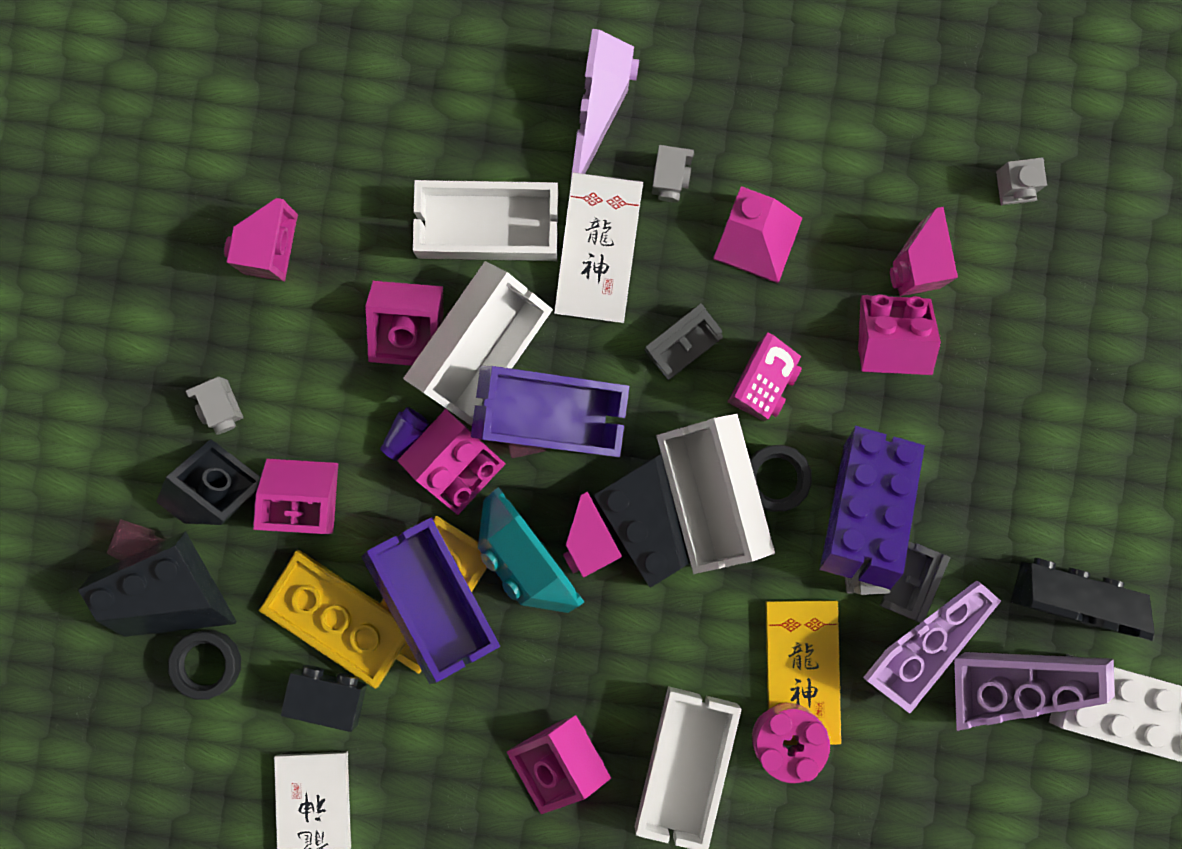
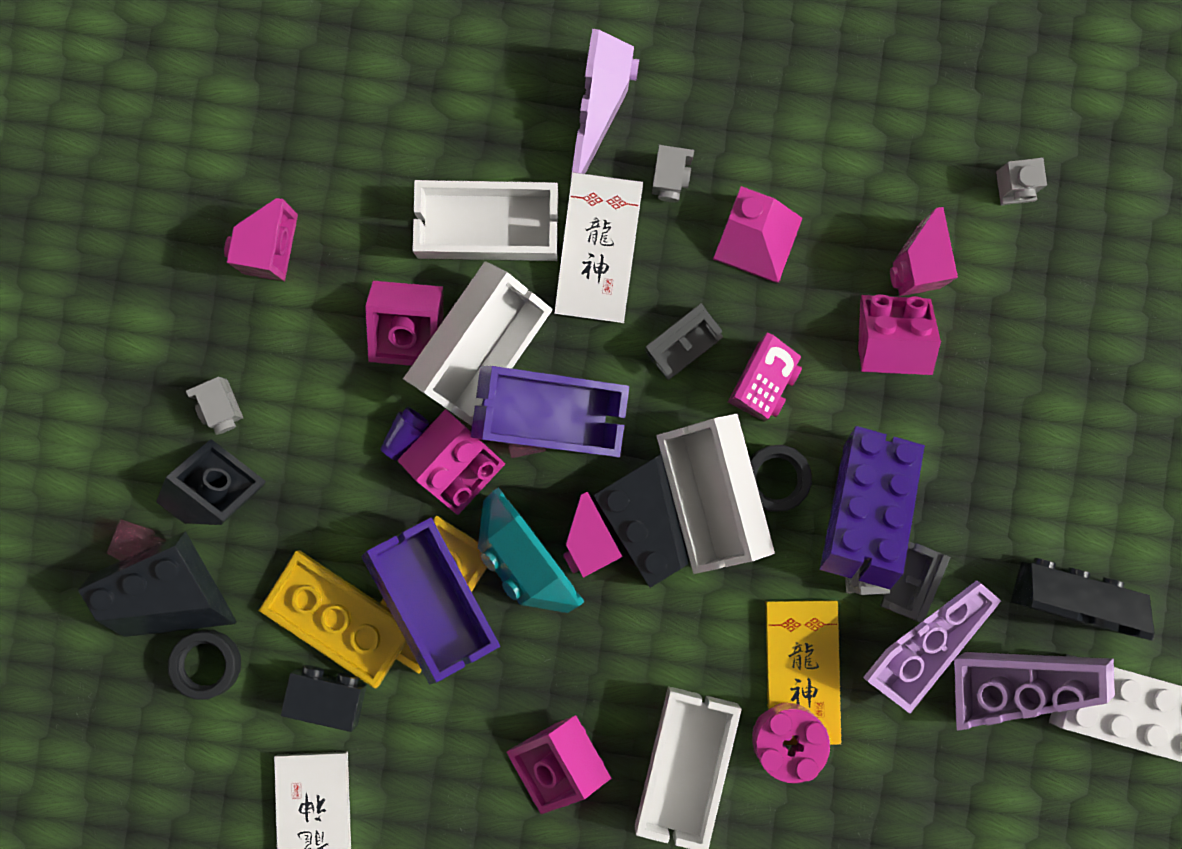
dark pink slope [253,459,338,534] -> none

